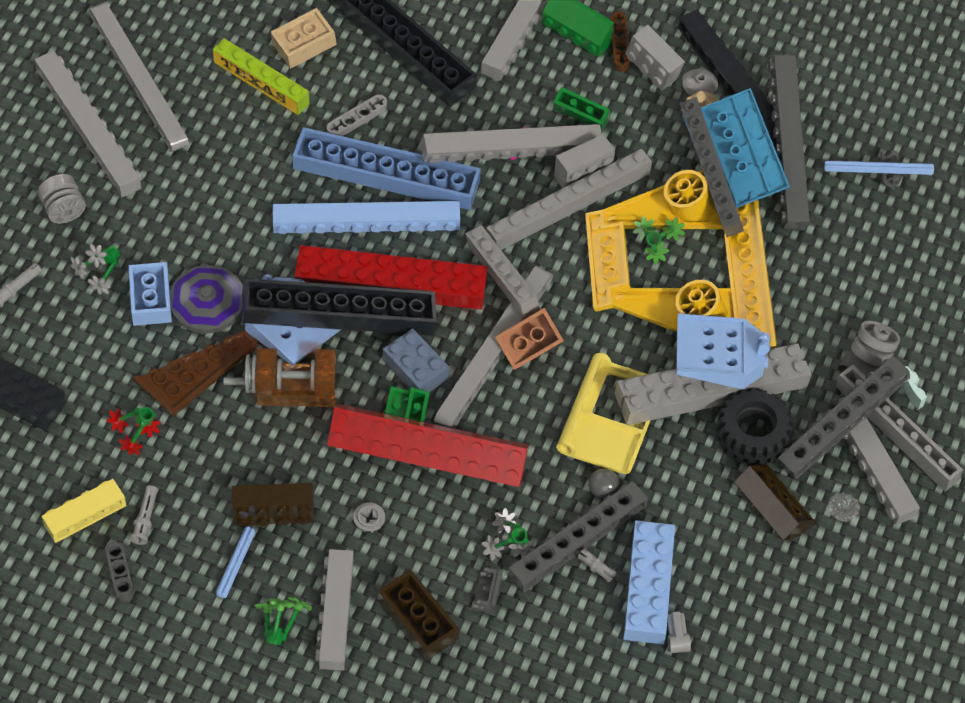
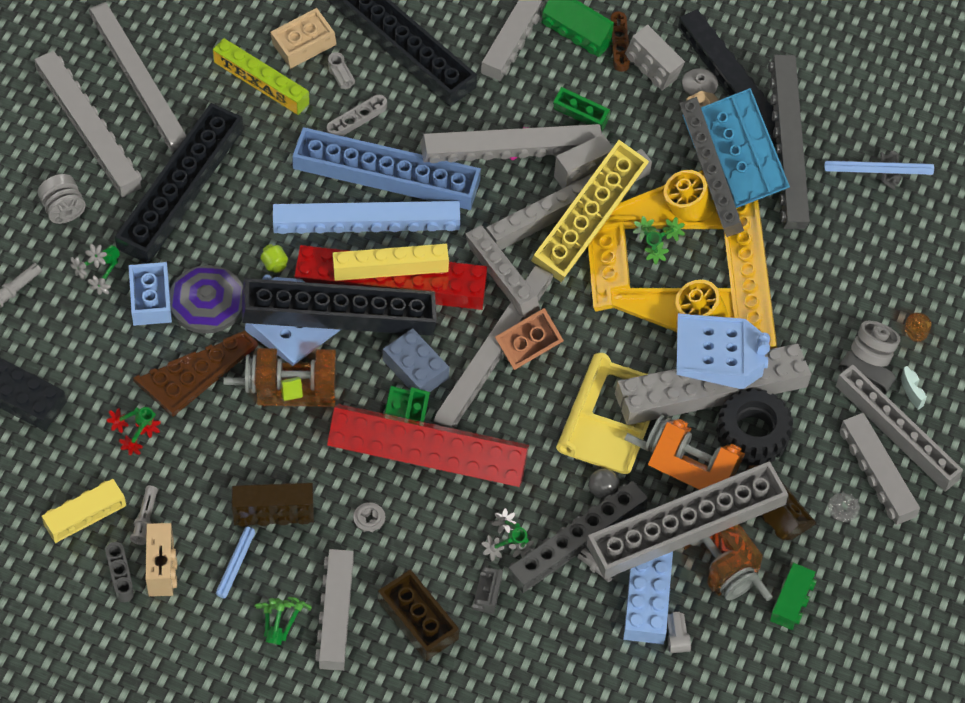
dark grey brick [778,356,910,480] -> none
none -> black brick [115,103,244,264]
none -> tan piece [146,523,177,596]
none -> lime head [260,244,288,273]
none -> lime tile [280,377,303,401]
none -> light grey piece [328,52,355,90]
none -> light yellow brick [333,244,449,281]
none -> light yellow brick [531,140,649,283]
none -> light grey brick [587,461,788,579]
none -> orange piece [624,415,745,490]
none -> clear orange piece [683,524,773,601]
none -> green brick [770,563,817,630]
none -> clear orange piece [904,313,931,342]

